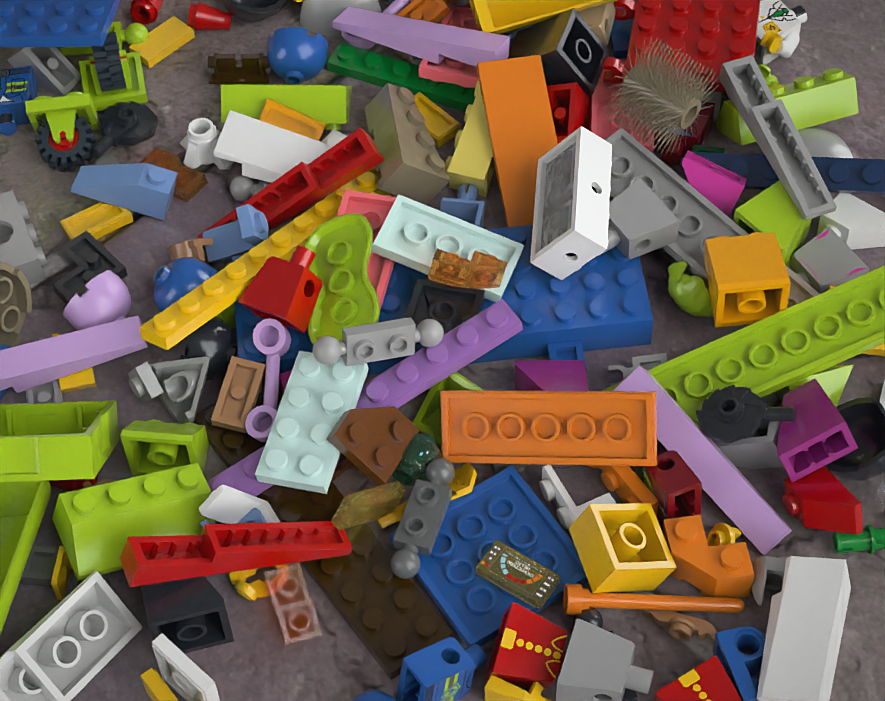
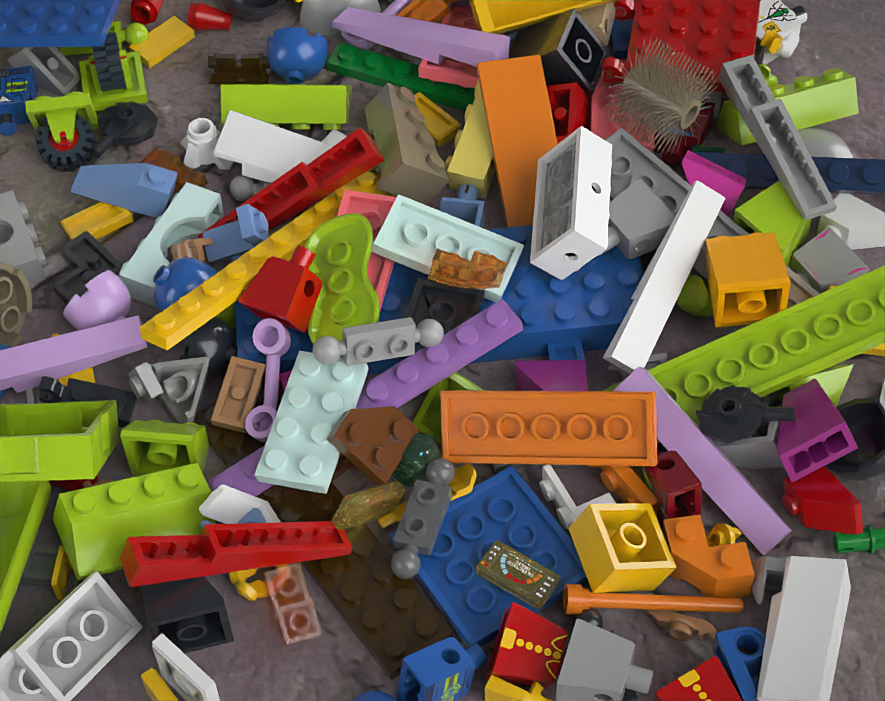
light orange tile [259,98,326,141] -> none
none -> black plate [39,376,137,428]
none -> light aqua arch [119,182,224,307]
none -> white slope [603,180,725,374]

